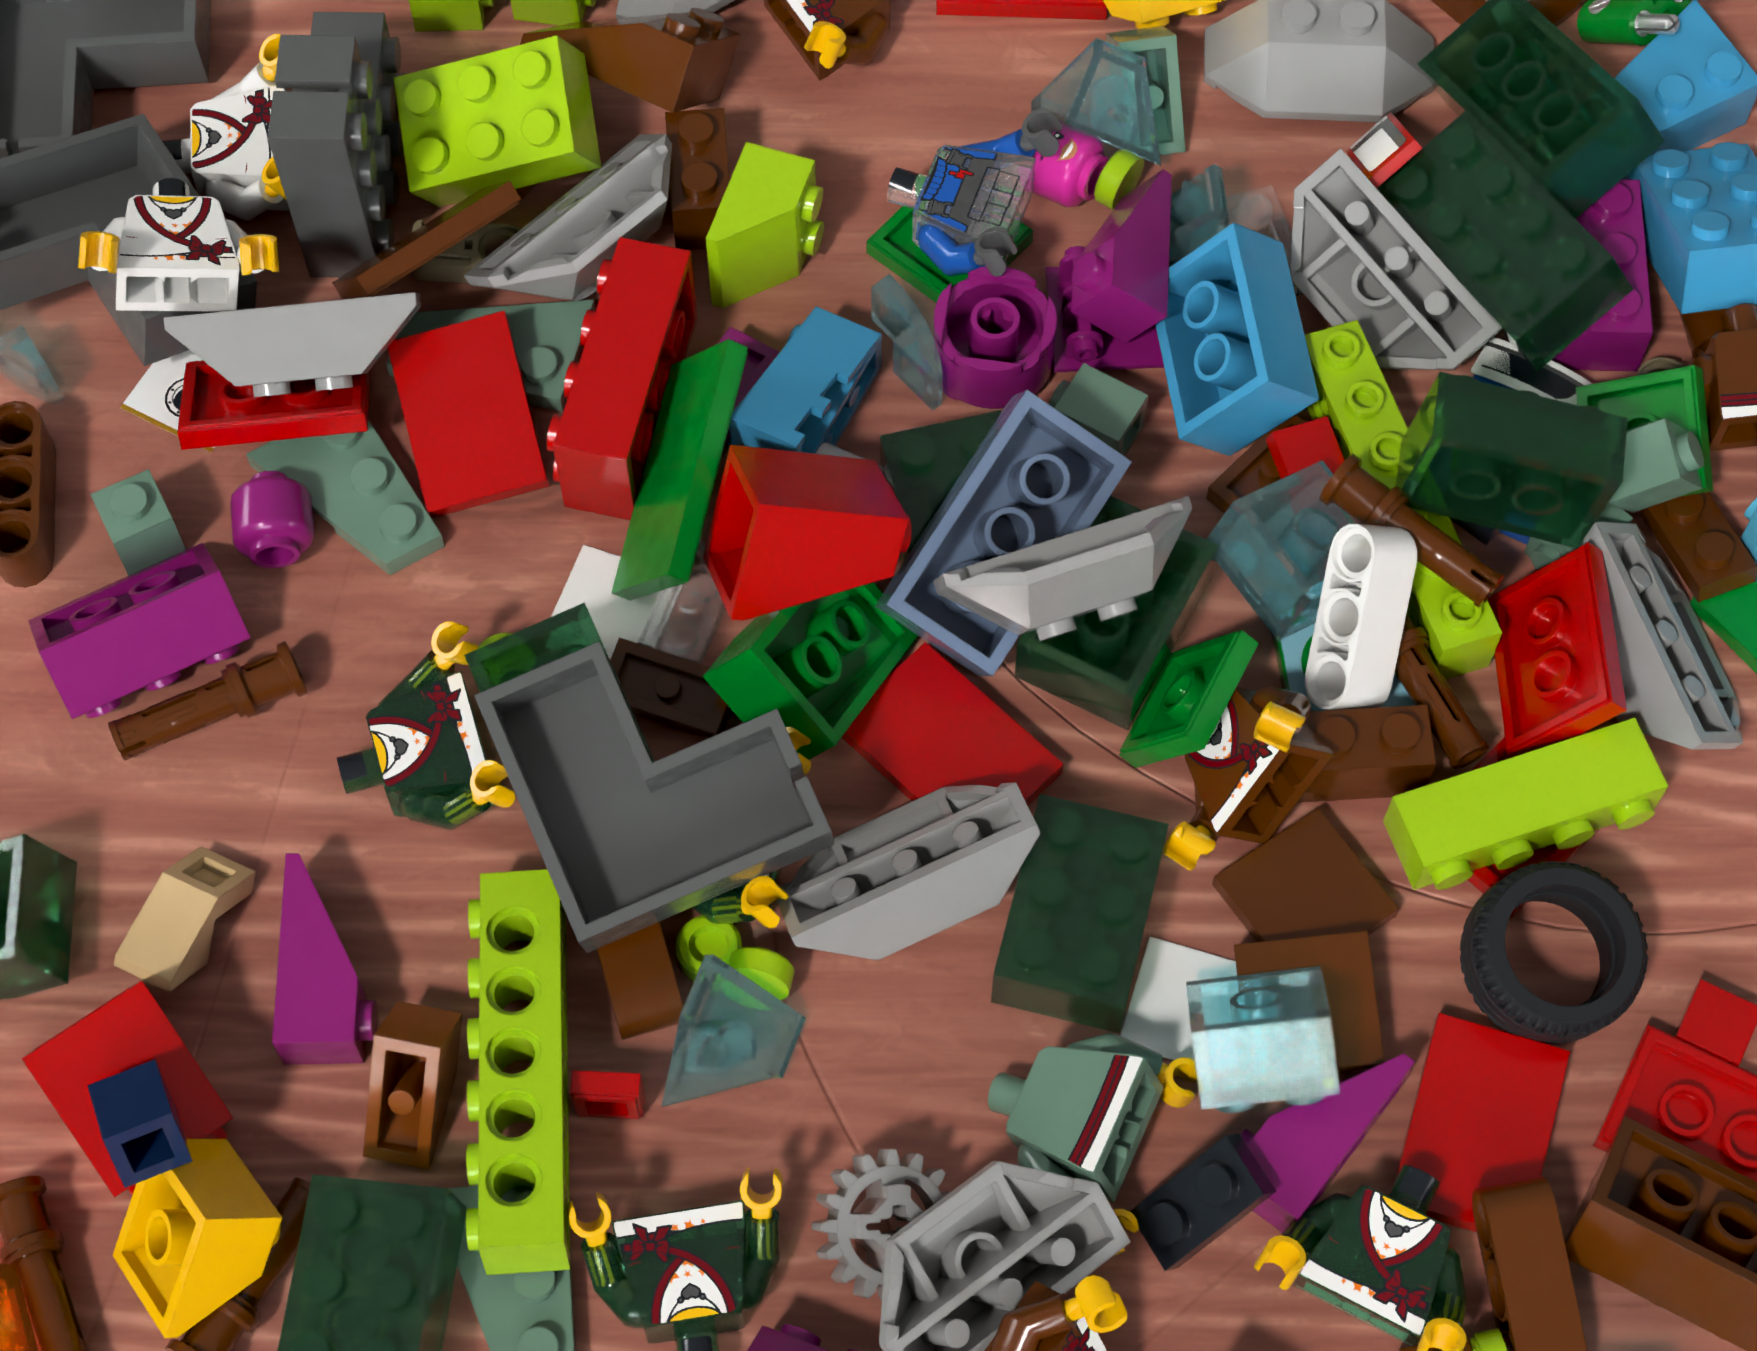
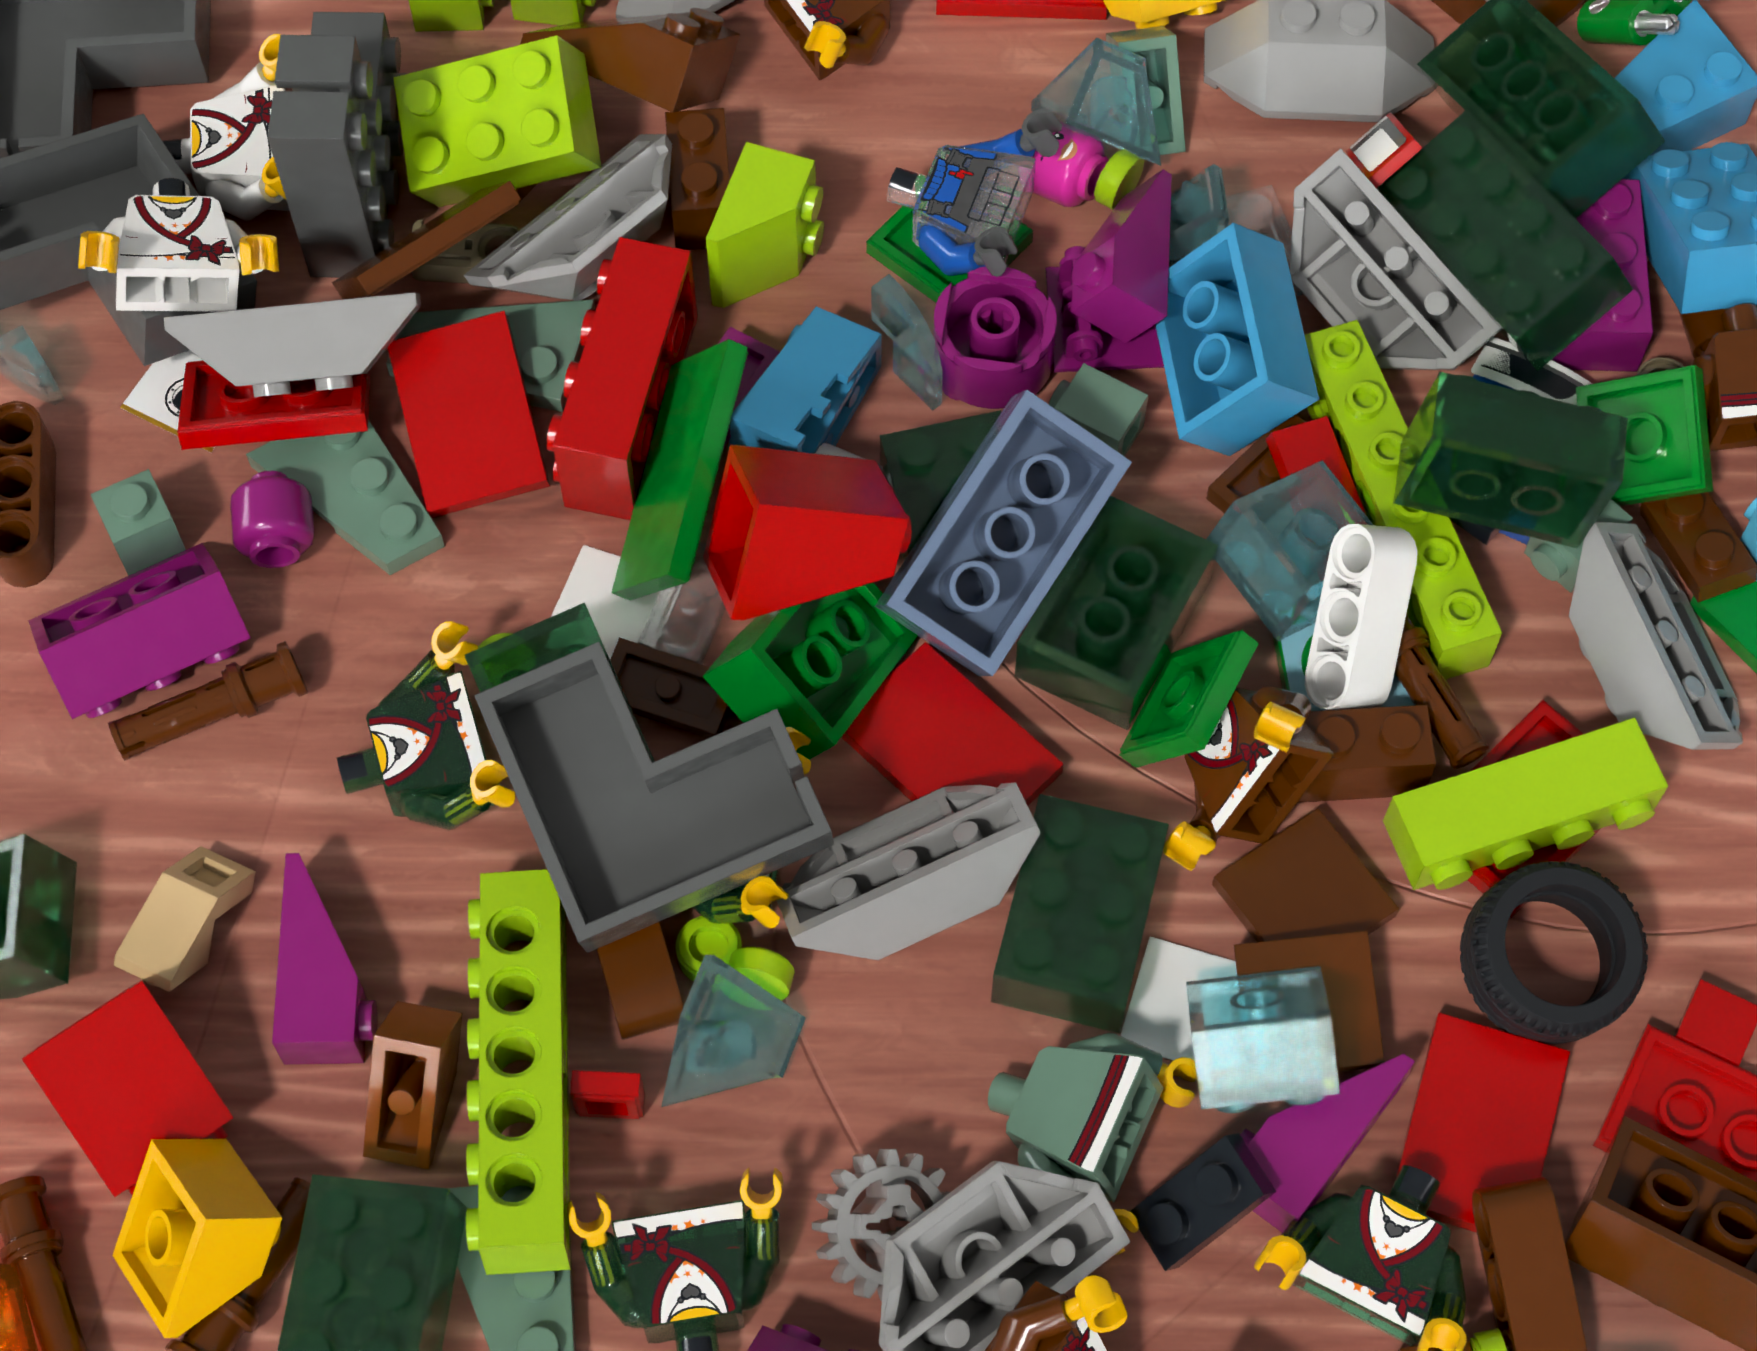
dark blue brick [87,1059,193,1188] -> none
light grey wedge [933,496,1193,641] -> none
reddish brown pin [1319,454,1505,608] -> none
red tile [1488,542,1627,758] -> none
sand green brick [1594,418,1704,513] -> none

